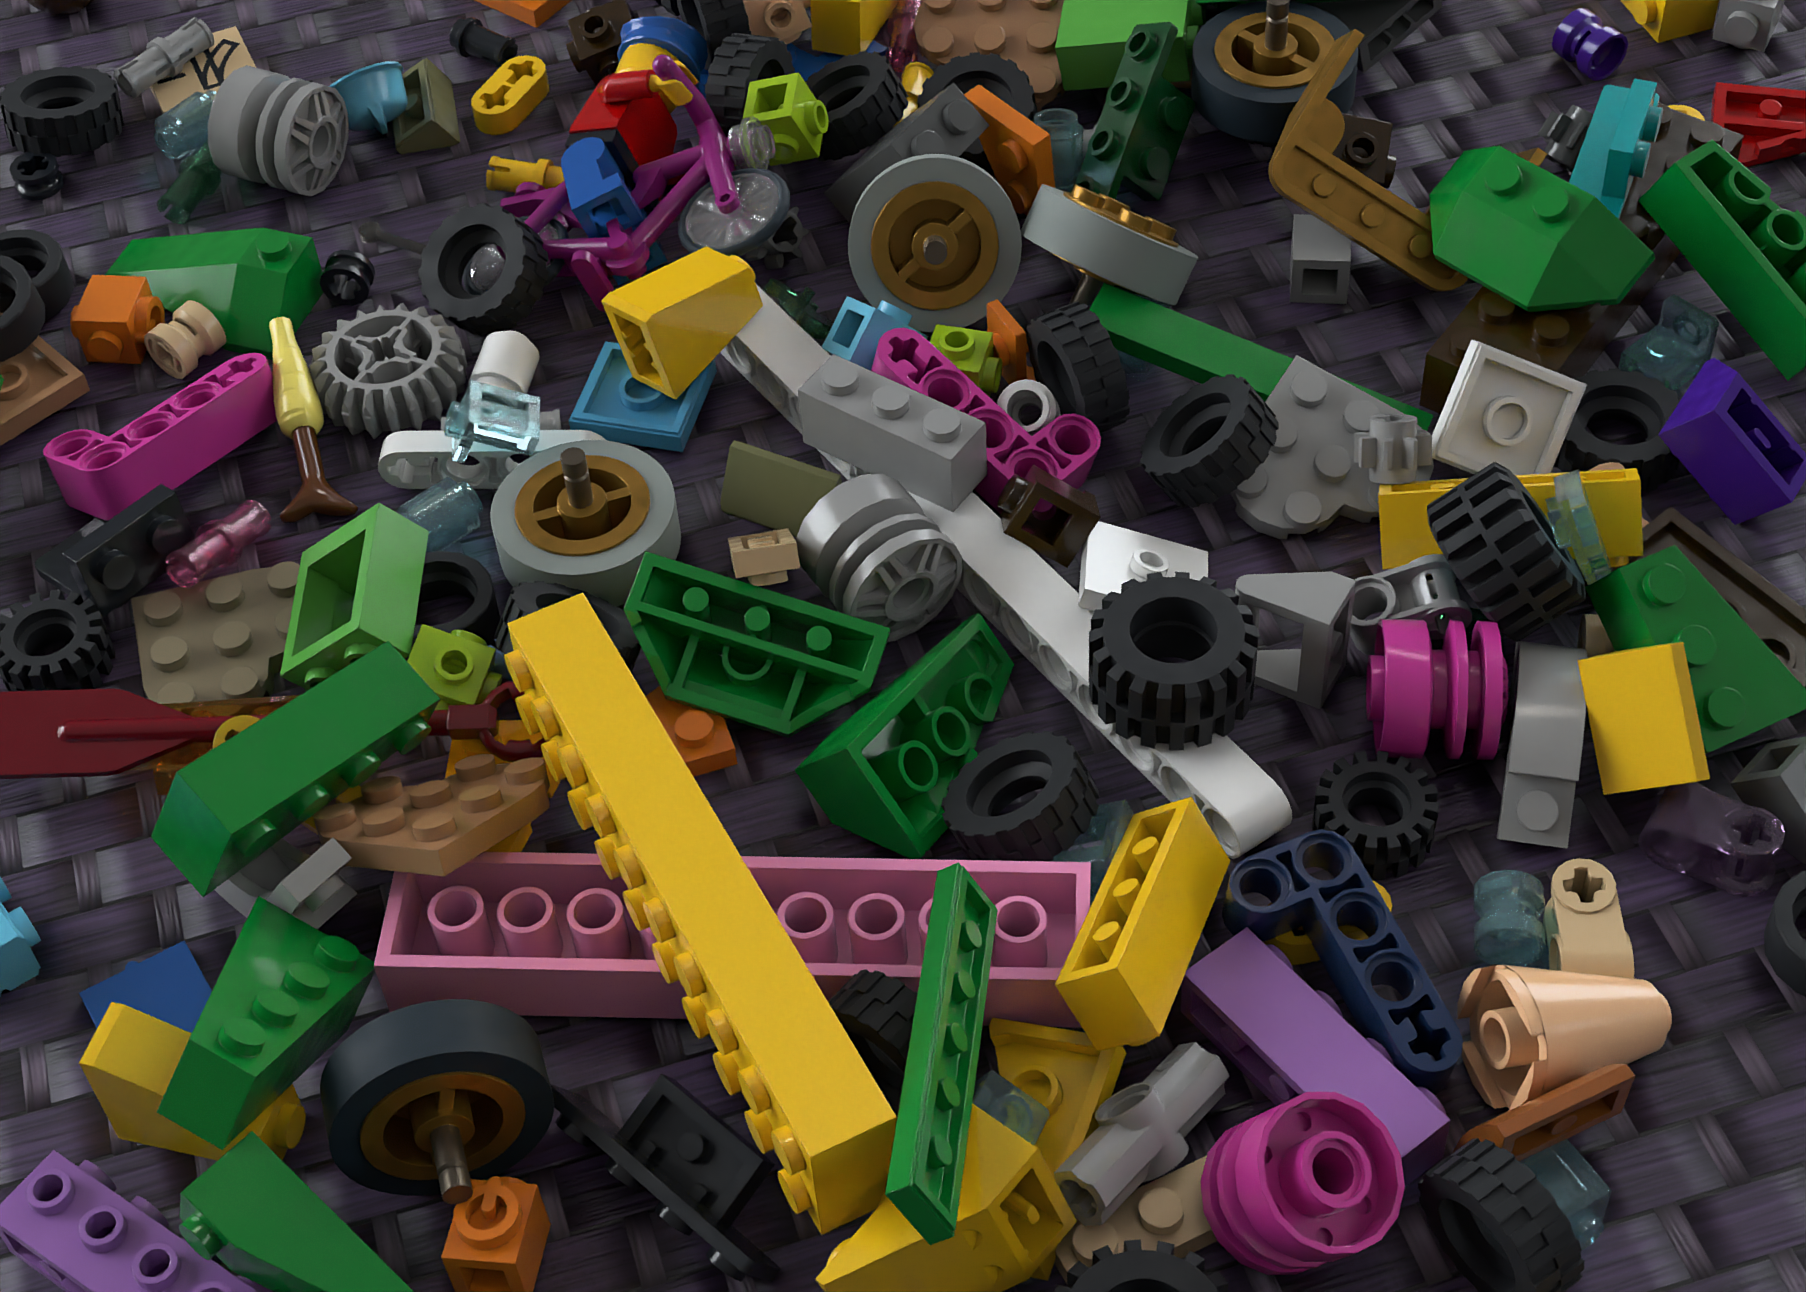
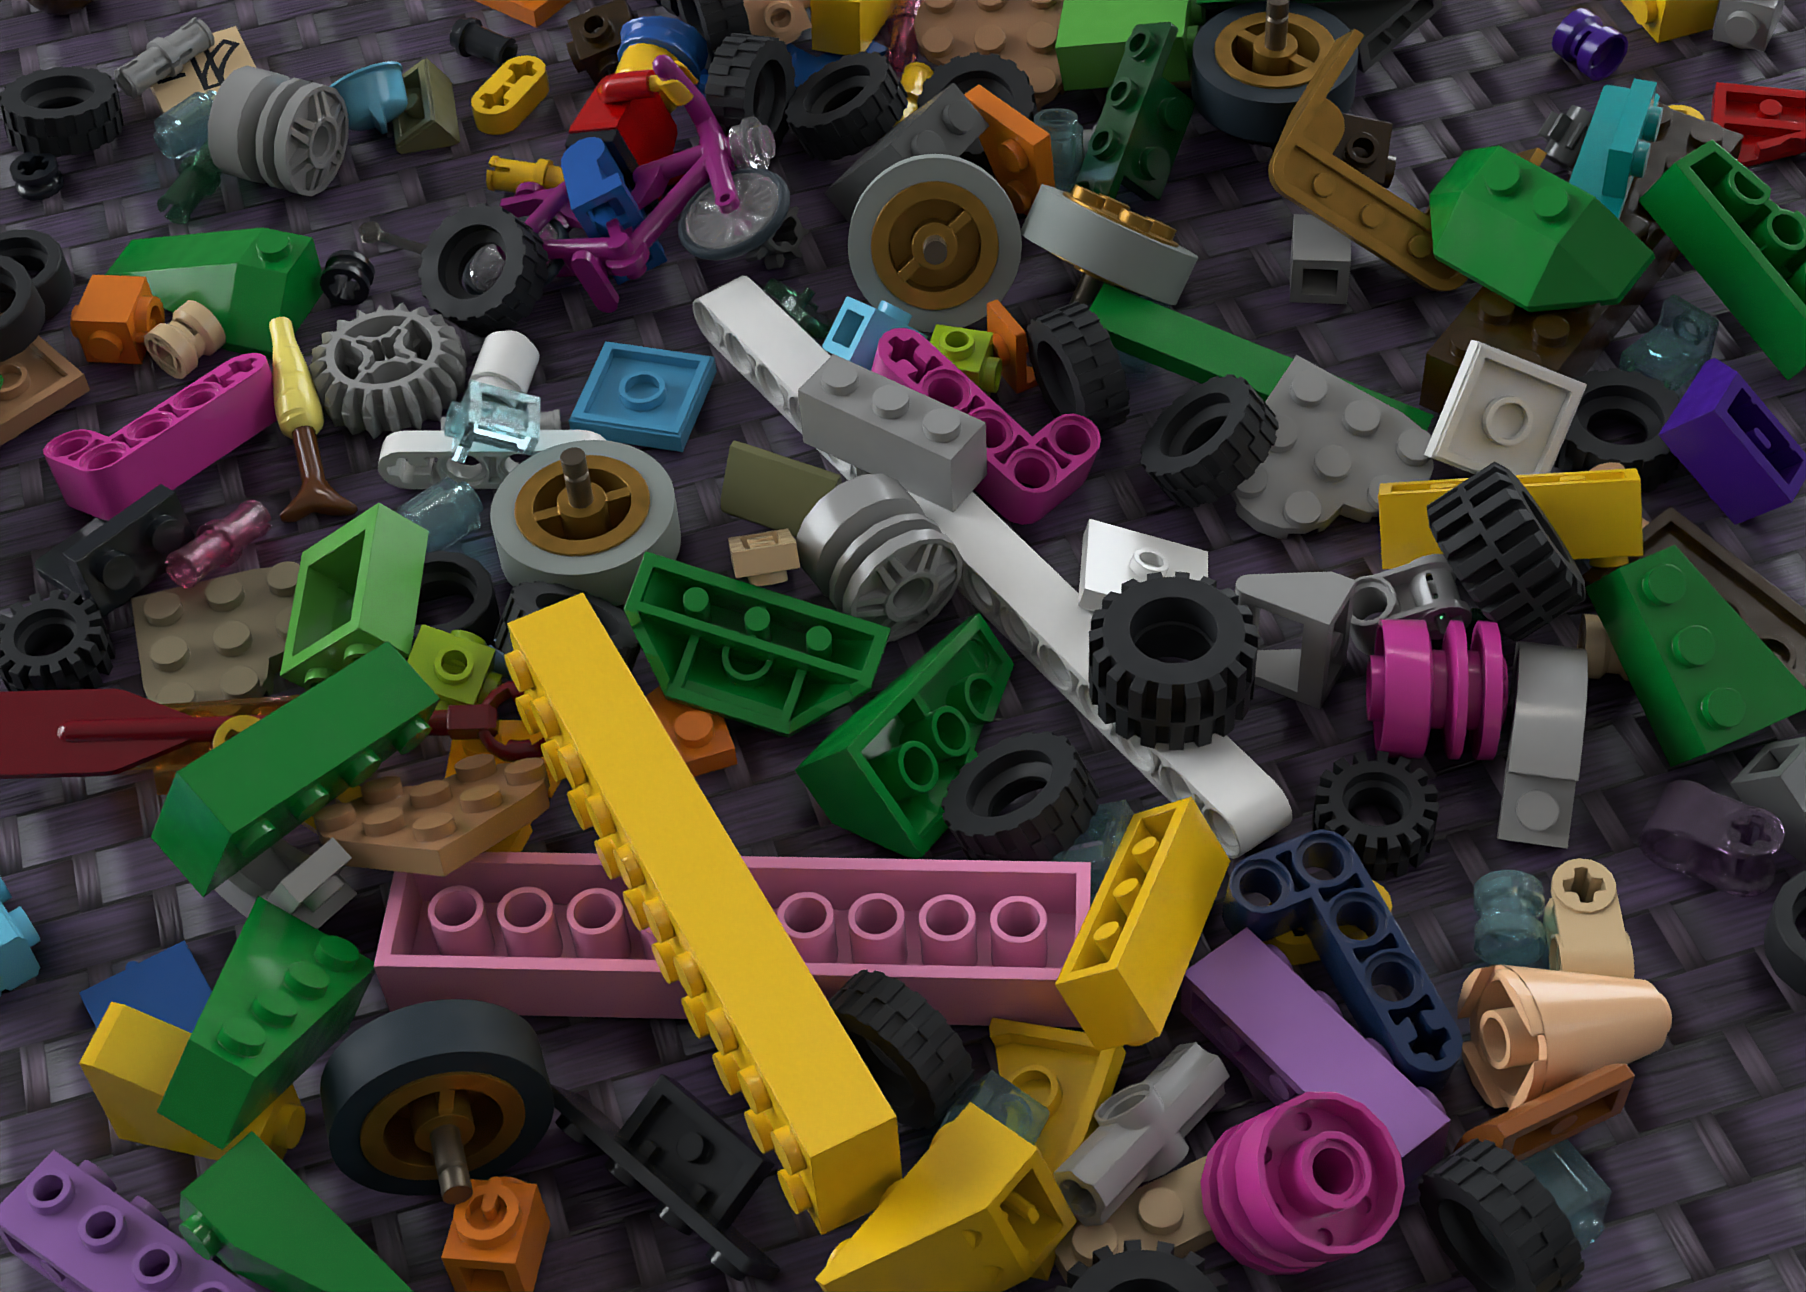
yellow slope [601,246,763,400] -> none
lime brick [741,72,828,166] -> none
green tile [885,862,998,1245] -> none
white brick [997,379,1061,436] -> none
dark brown brick [997,465,1101,568] -> none
light grey gear [1354,414,1432,484] -> none
clear light blue wing [1546,469,1613,585] -> none
yellow slope [1577,642,1710,795] -> none

